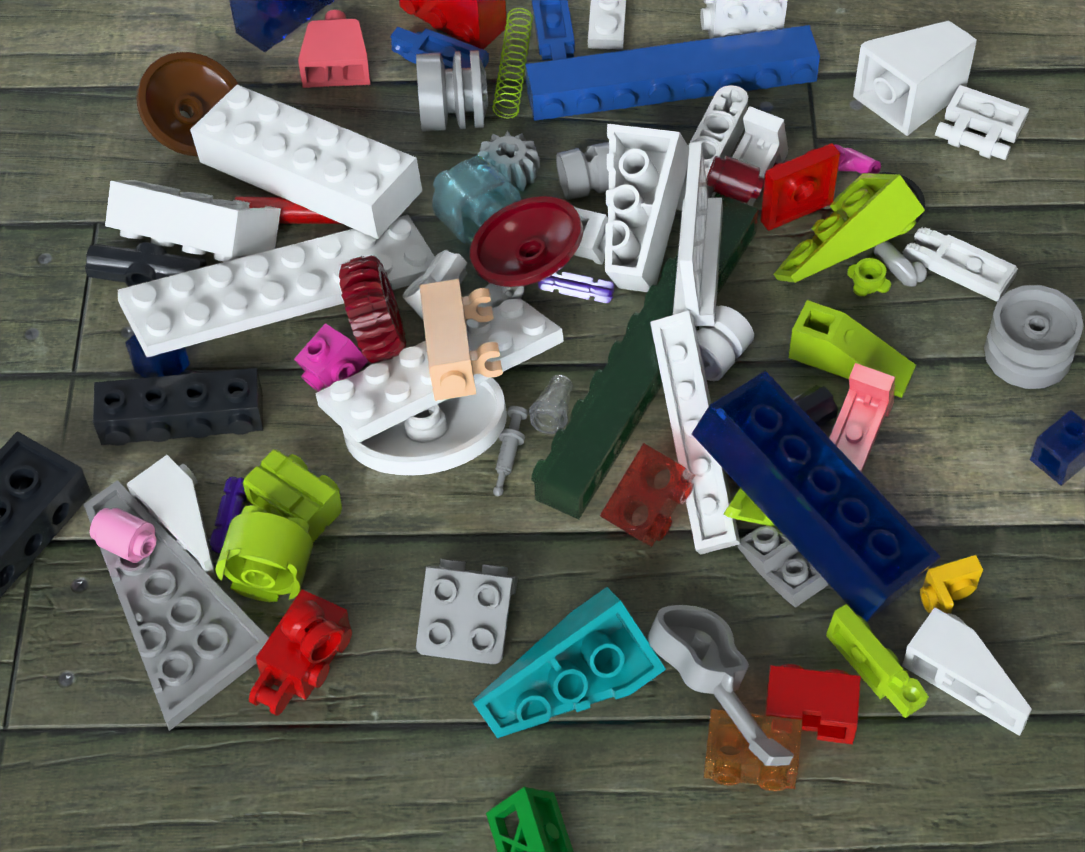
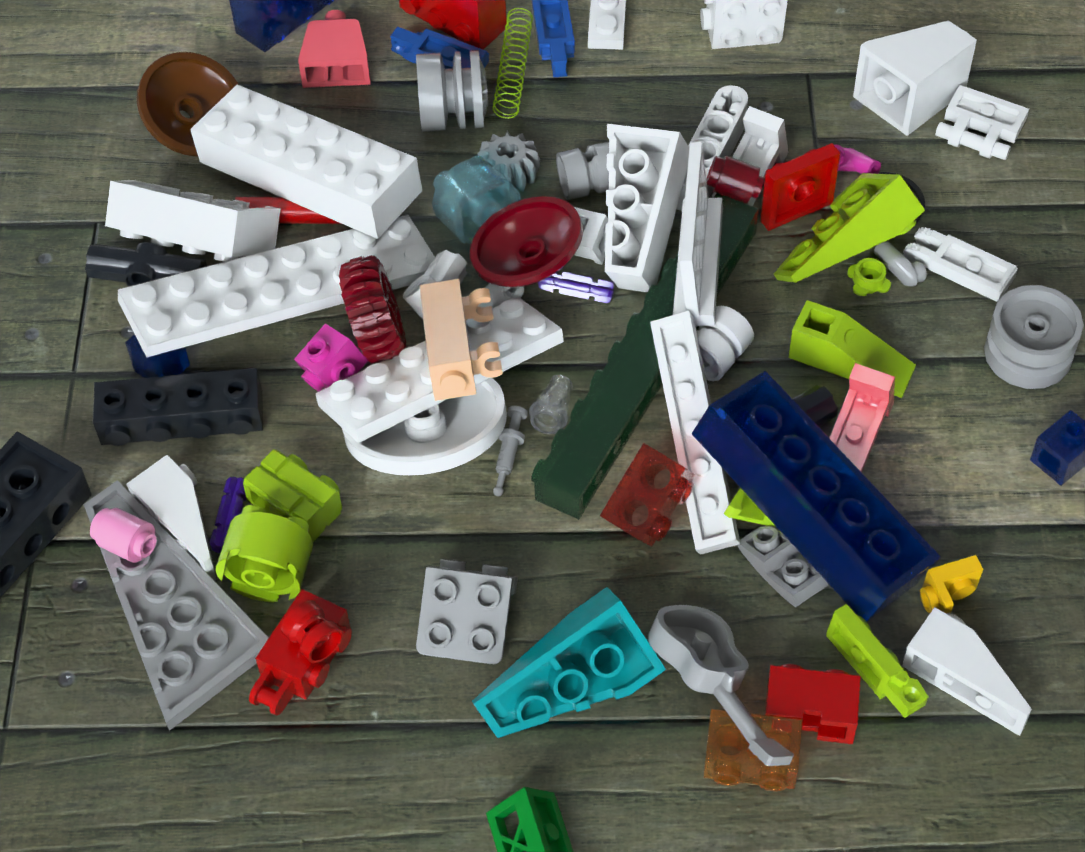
blue brick [526,25,820,121] -> none

